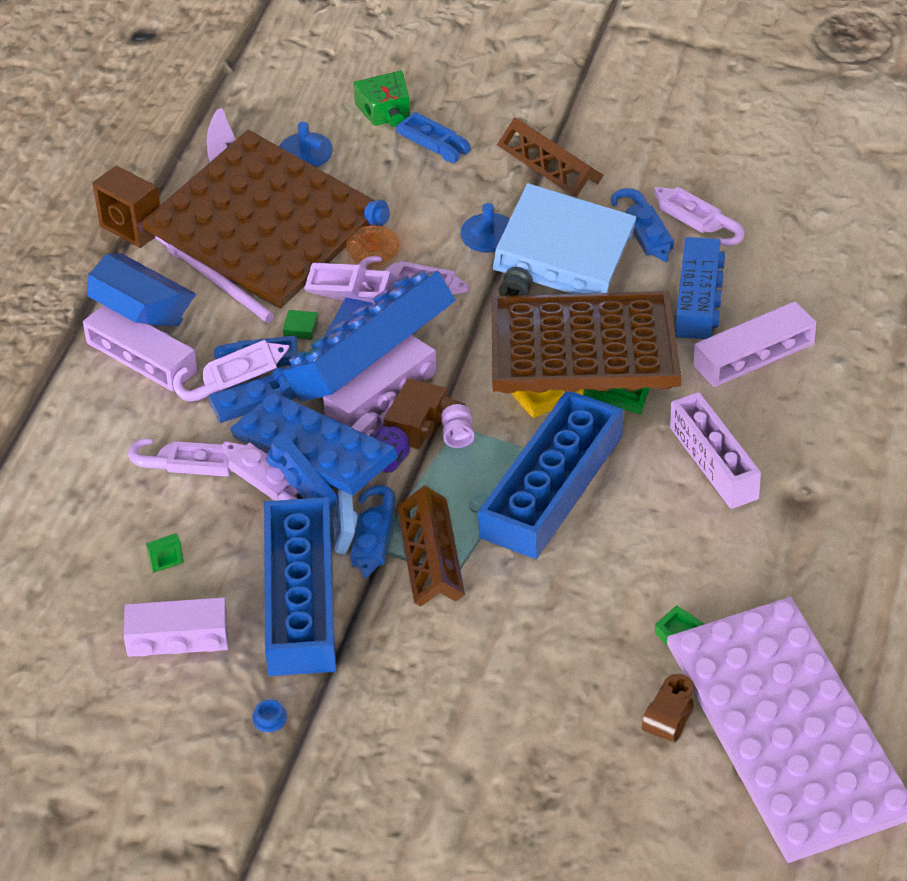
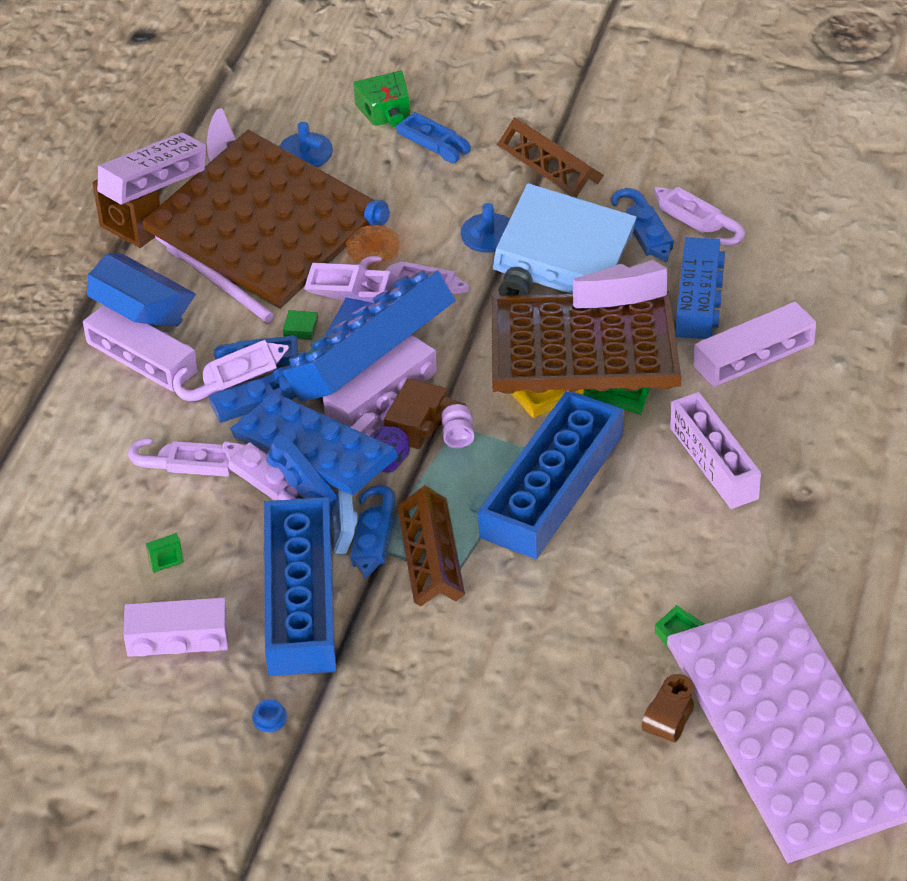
none -> lavender brick [97,132,206,205]
none -> lavender slope [573,260,667,308]

